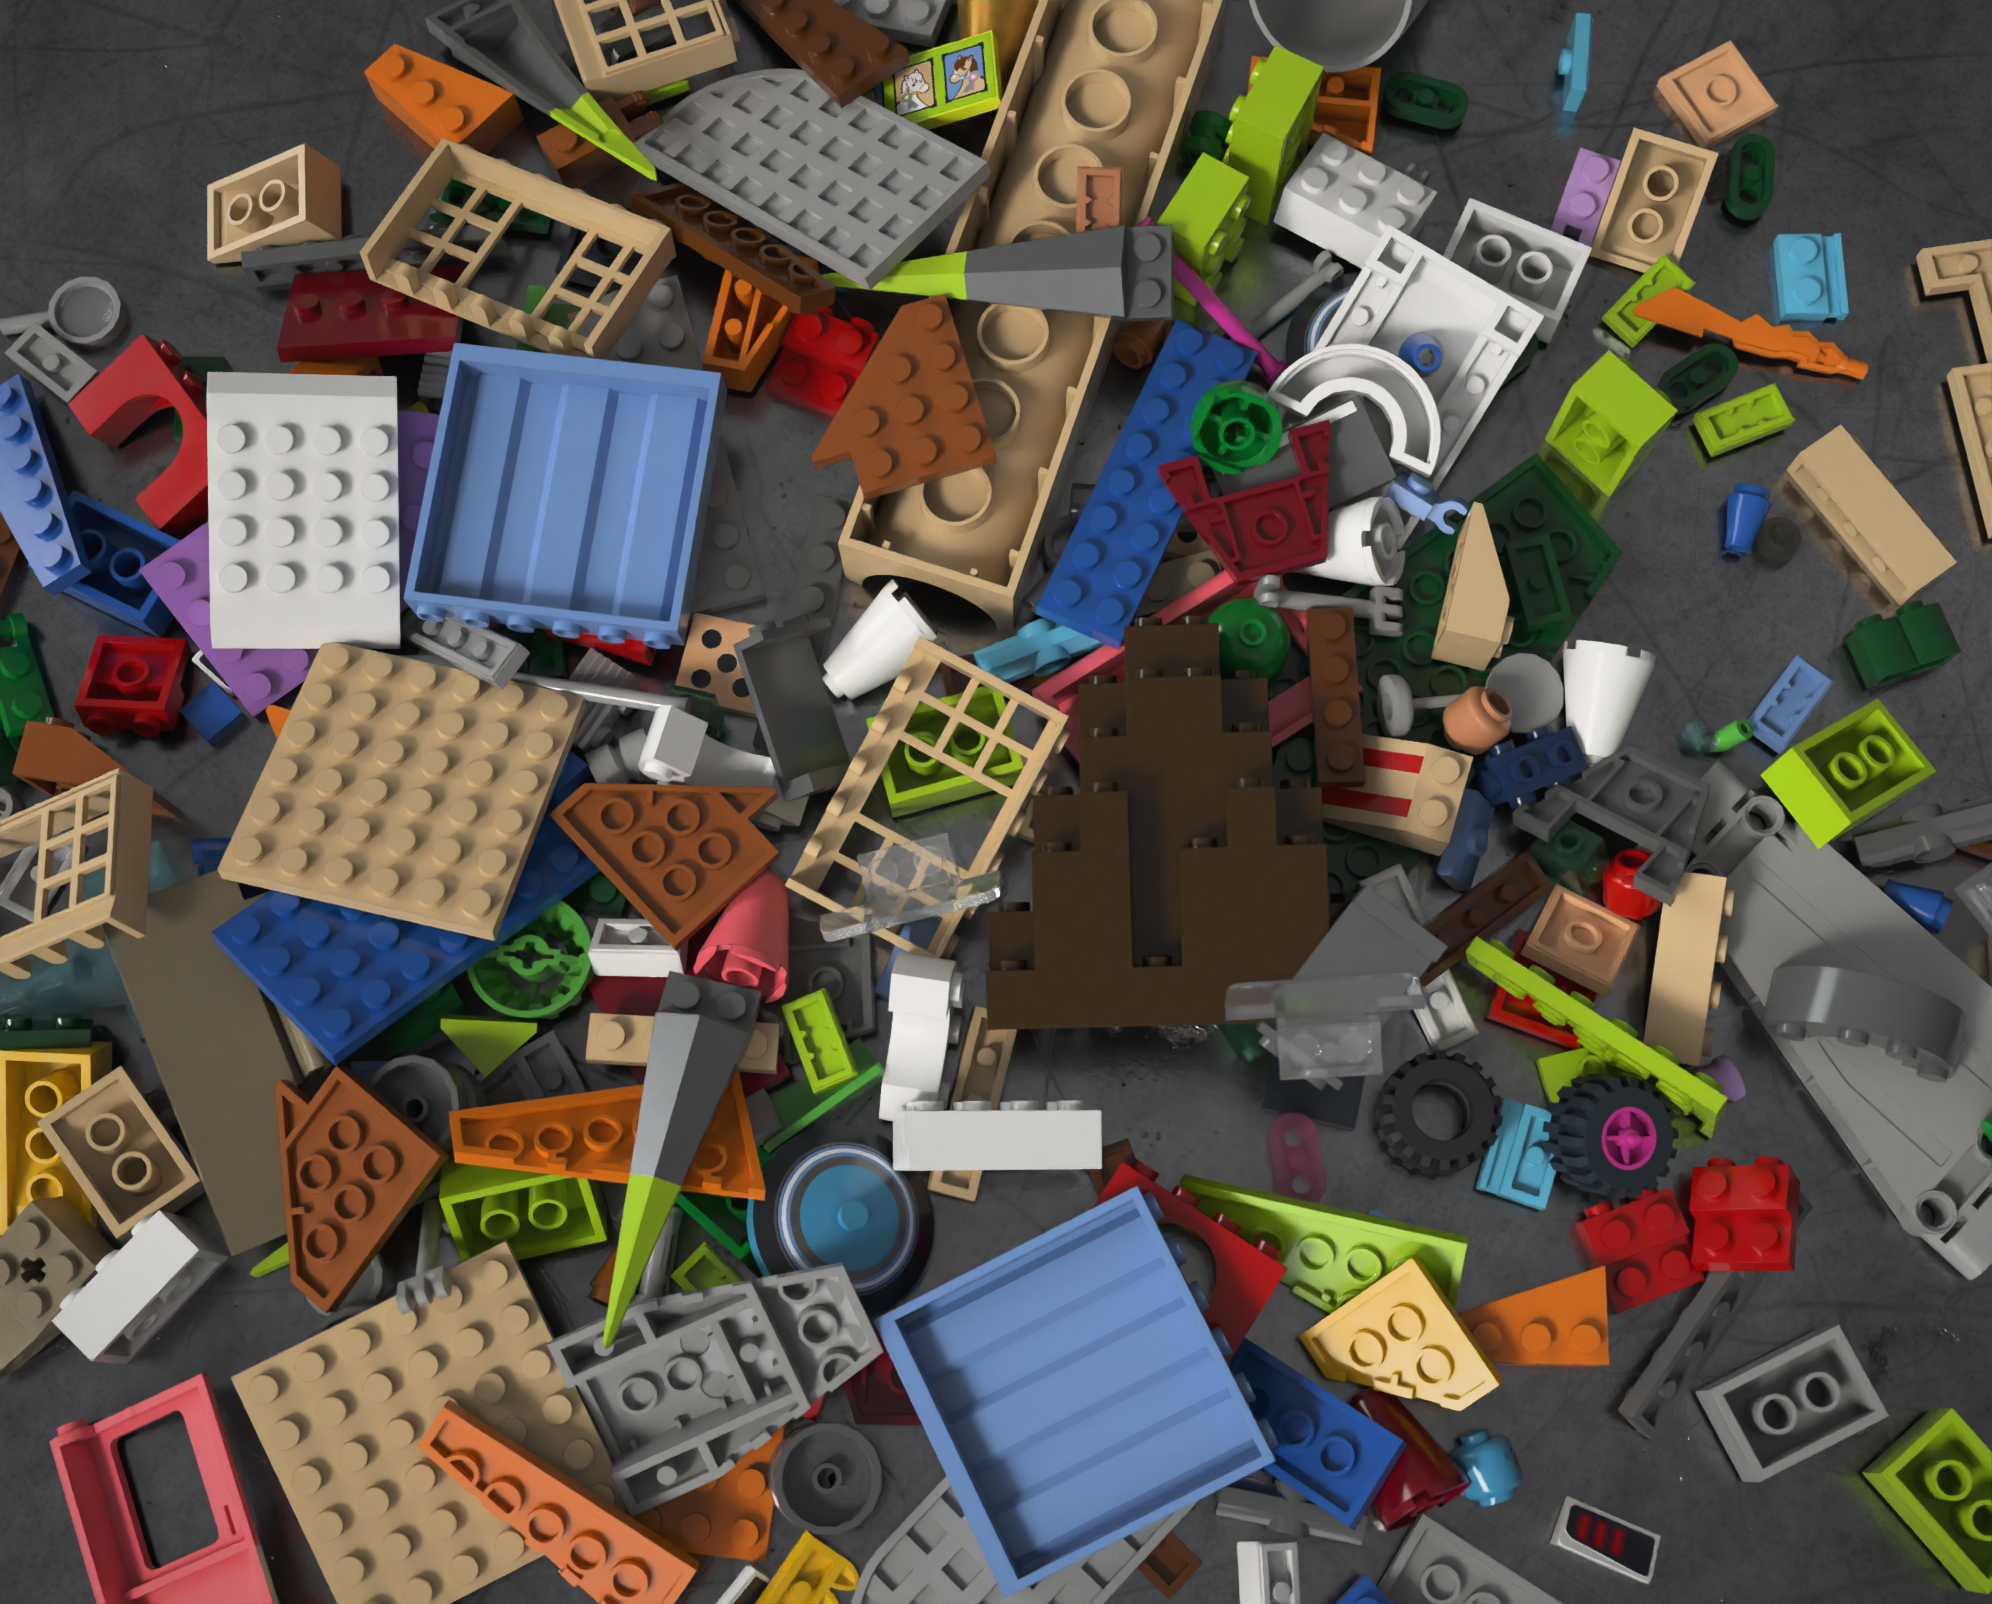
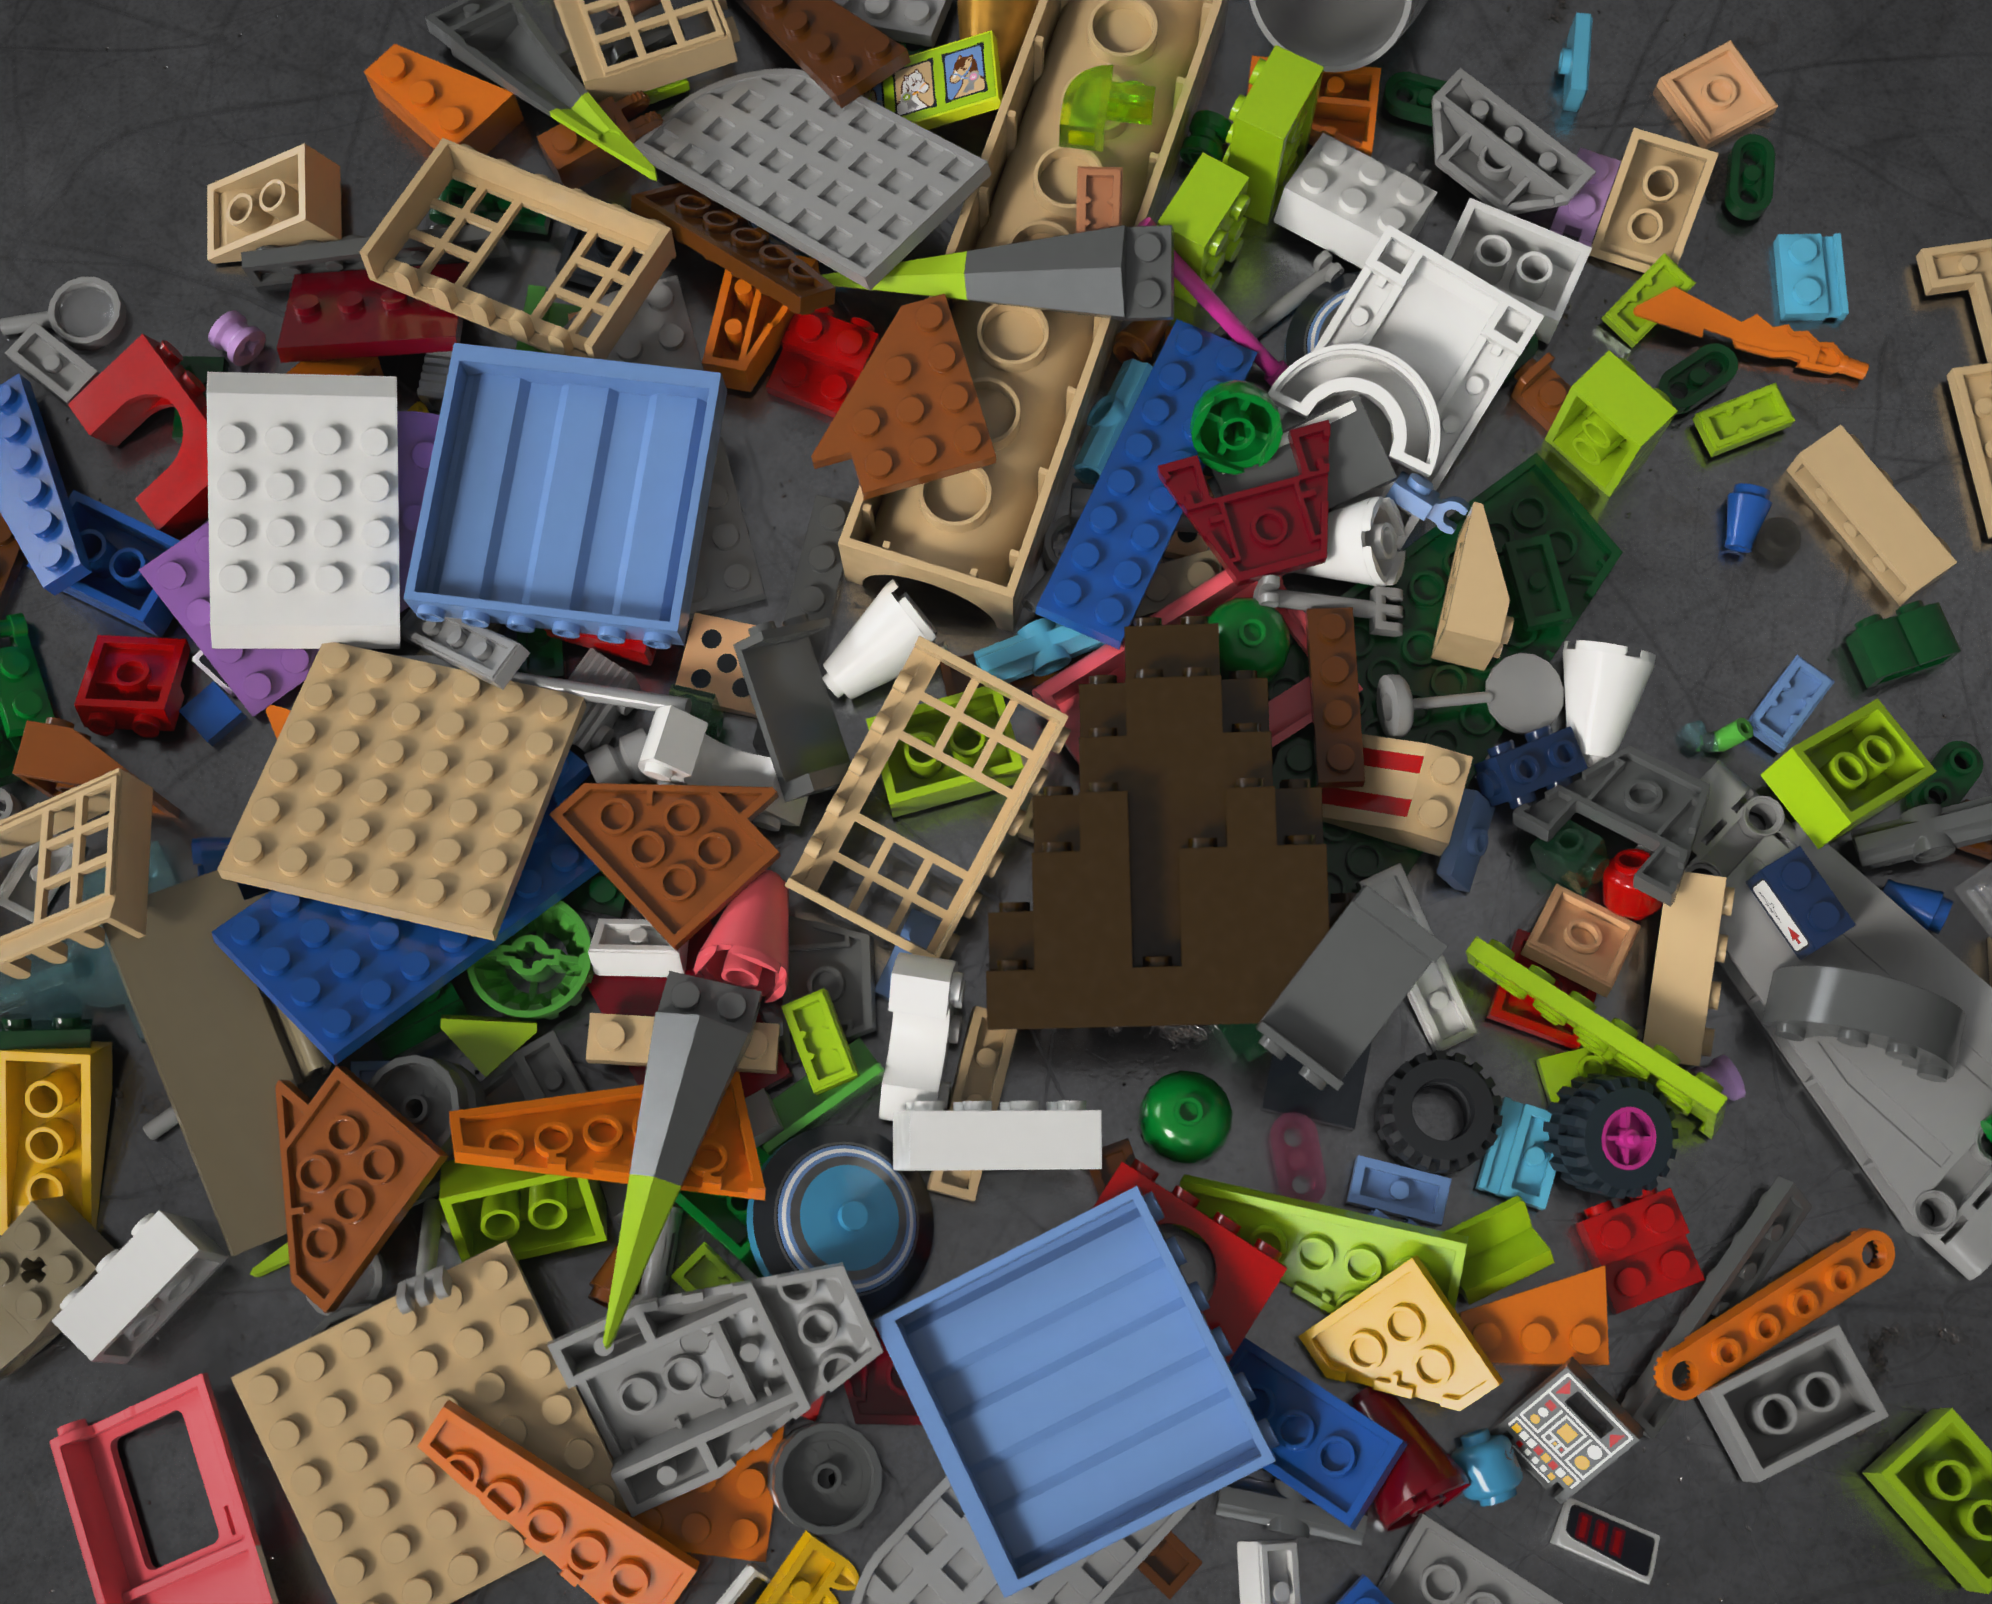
tan slope [37,1066,206,1243] -> none
clear plate [820,832,1003,942] -> none
clear plate [1225,973,1426,1080] -> none
blue cone [1399,333,1444,378] -> none
reddish brown plate [1414,849,1553,989] -> none
nougat head [1443,686,1513,755] -> none
red plate [1689,1156,1800,1271] -> none
none -> lavender wheel [208,310,266,366]
none -> clear neon green brick [1059,65,1156,152]
none -> medium azure piece [1073,358,1153,484]
none -> green cylinder [1138,1070,1233,1166]
none -> medium blue plate [1346,1155,1452,1227]
none -> light grey wedge [1431,68,1596,215]
none -> lime panel [1445,1196,1555,1305]
none -> container [1489,1357,1645,1504]
none -> dark orange bracket [1511,352,1571,431]
none -> orange plate [1653,1228,1895,1401]
none -> dark blue brick [1745,846,1856,961]
none -> dark green plate [1905,741,1983,810]

